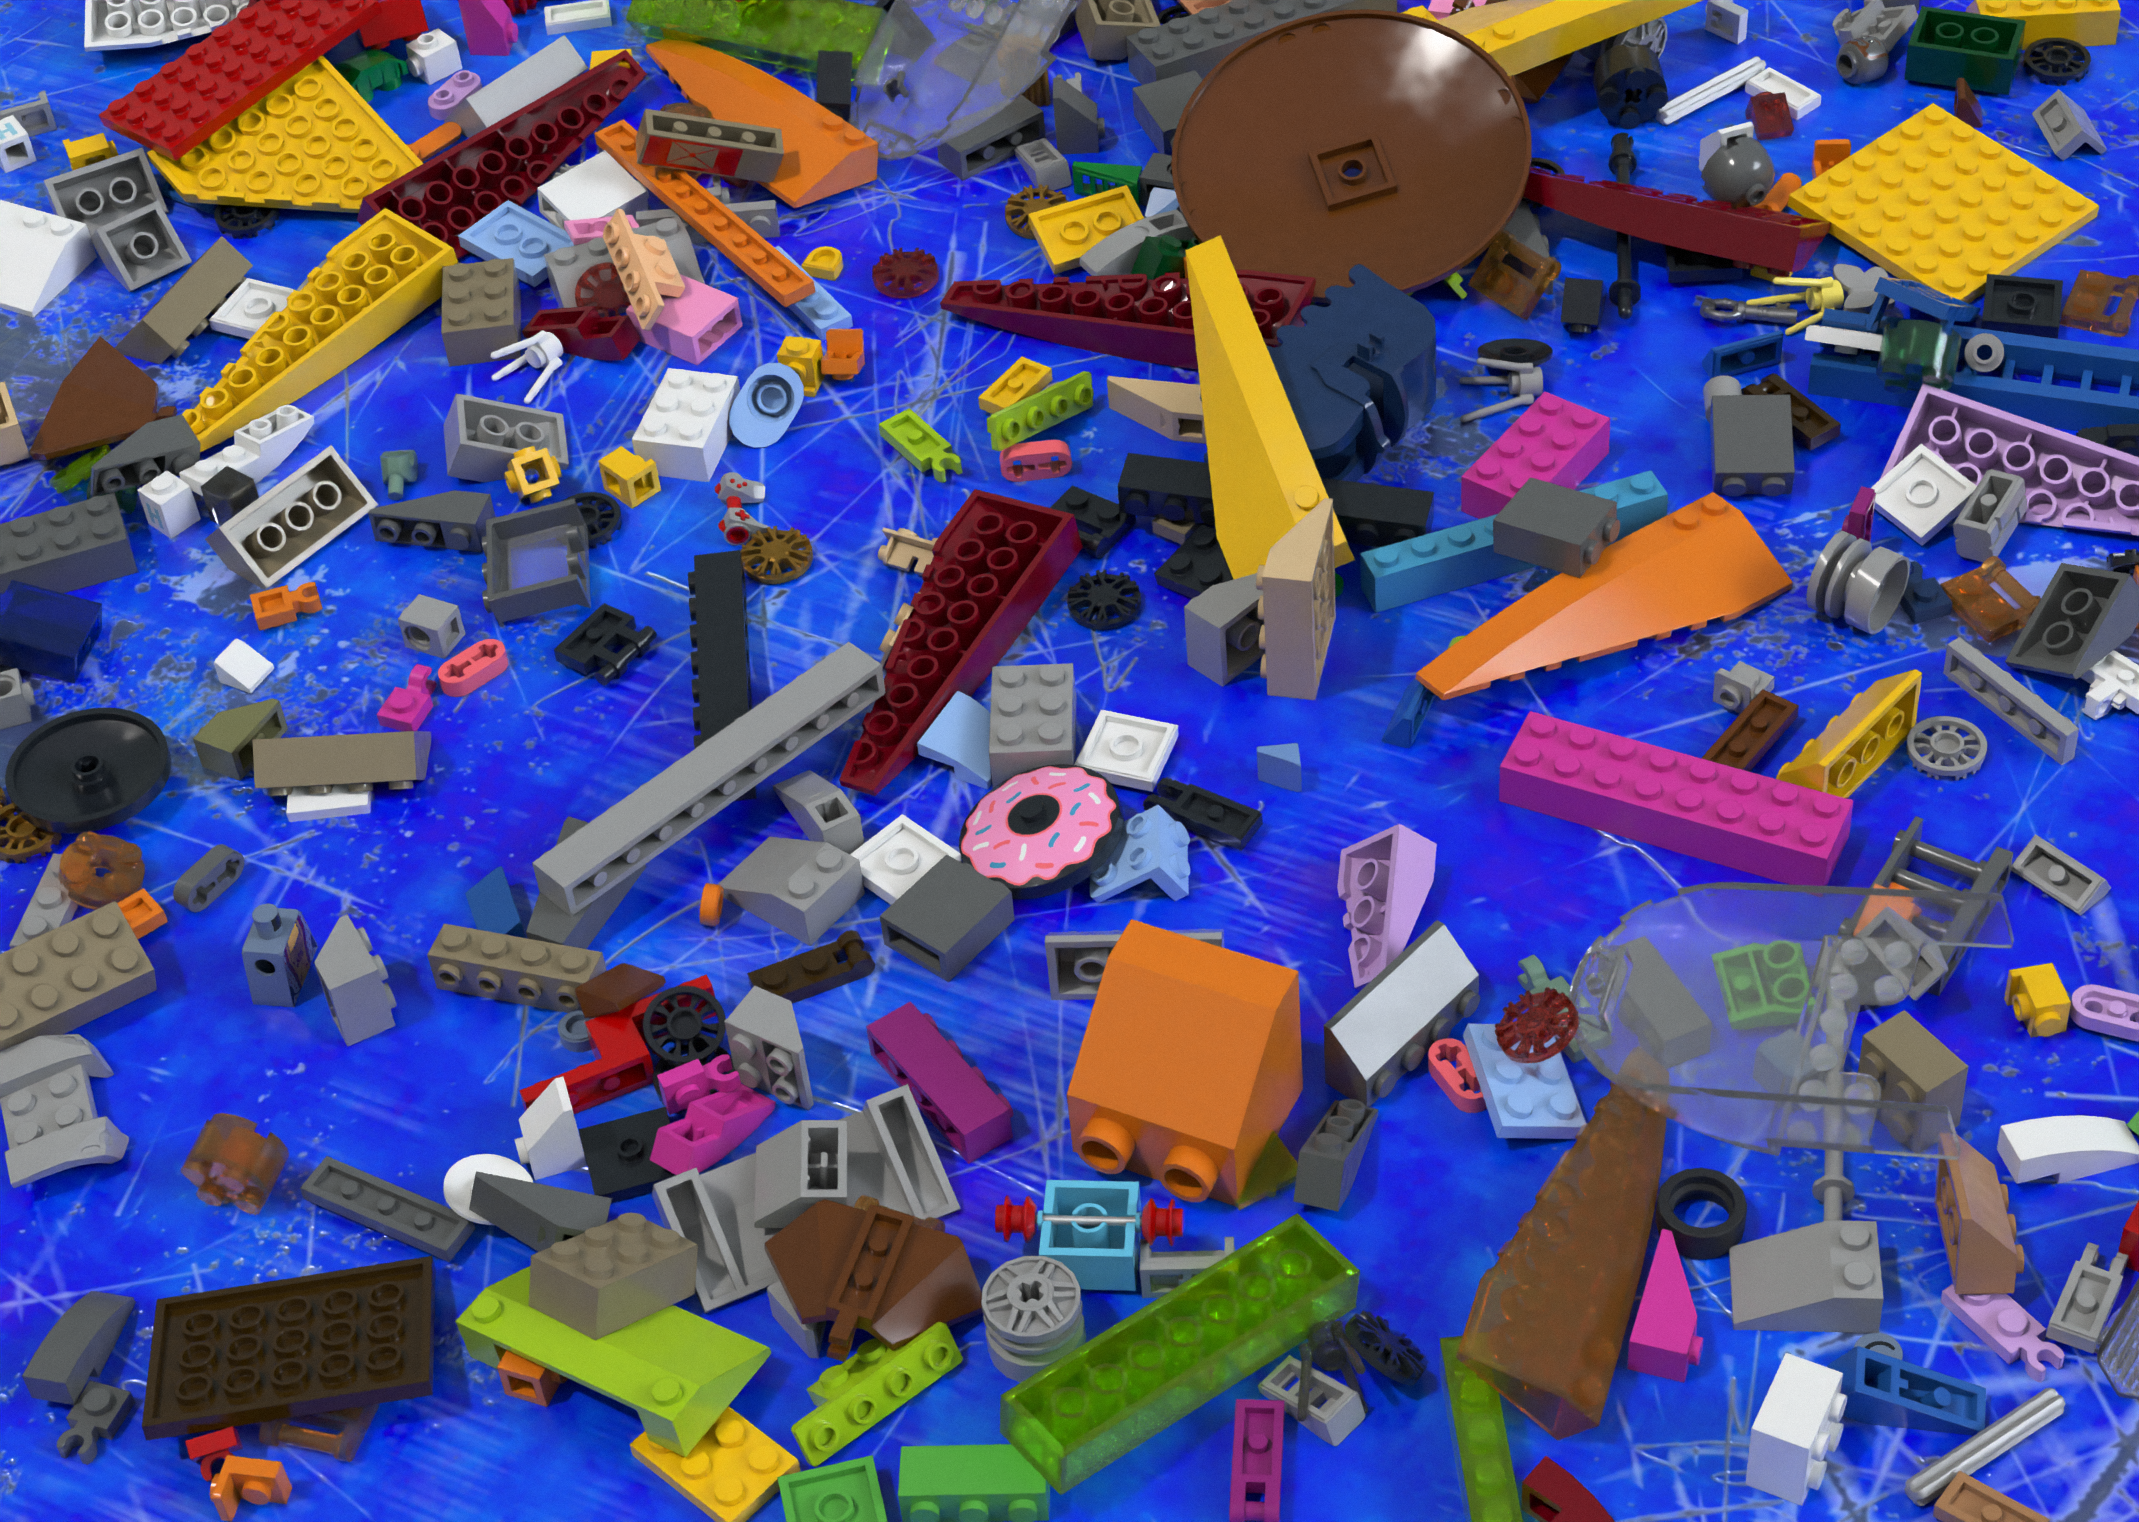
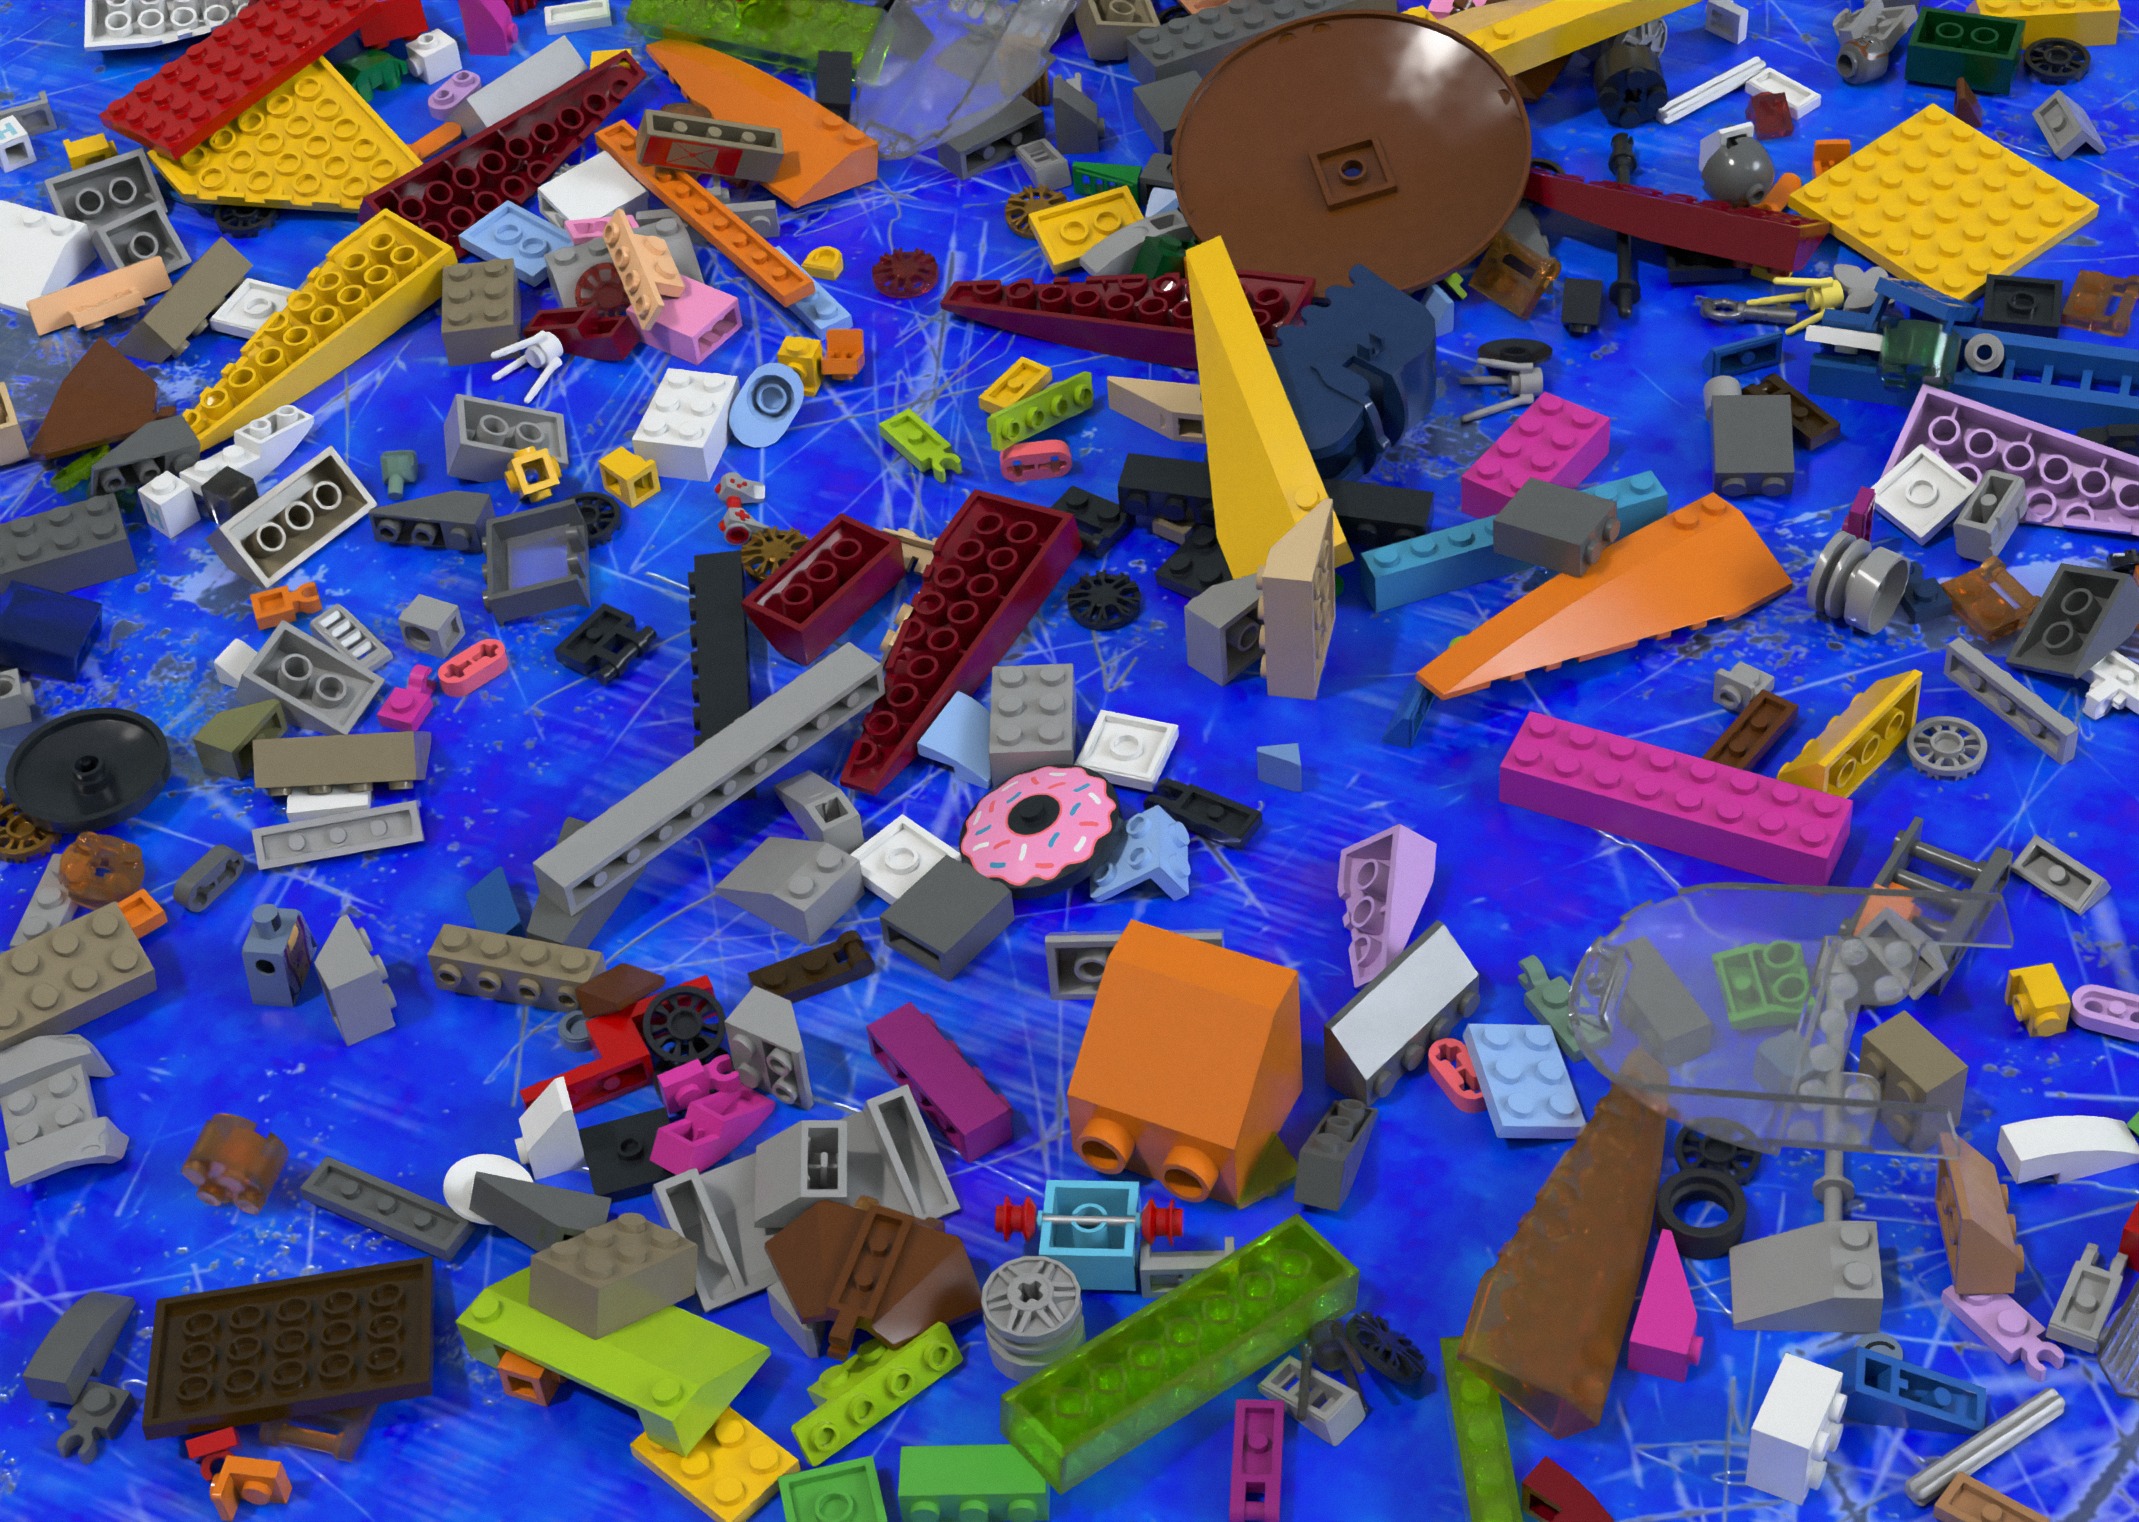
orange tile [699,883,724,926] -> none
dark grey hand [883,71,909,103] -> none
clear red wheel [1495,987,1579,1064] -> none
none -> light nougat bracket [26,255,172,336]
none -> light grey slope [235,620,385,735]
none -> light grey panel [251,800,425,870]
none -> light grey slope [310,604,393,672]
none -> dark red slope [741,513,906,666]
none -> medium blue slope [1420,283,1454,337]
none -> black wheel [1674,1115,1762,1185]

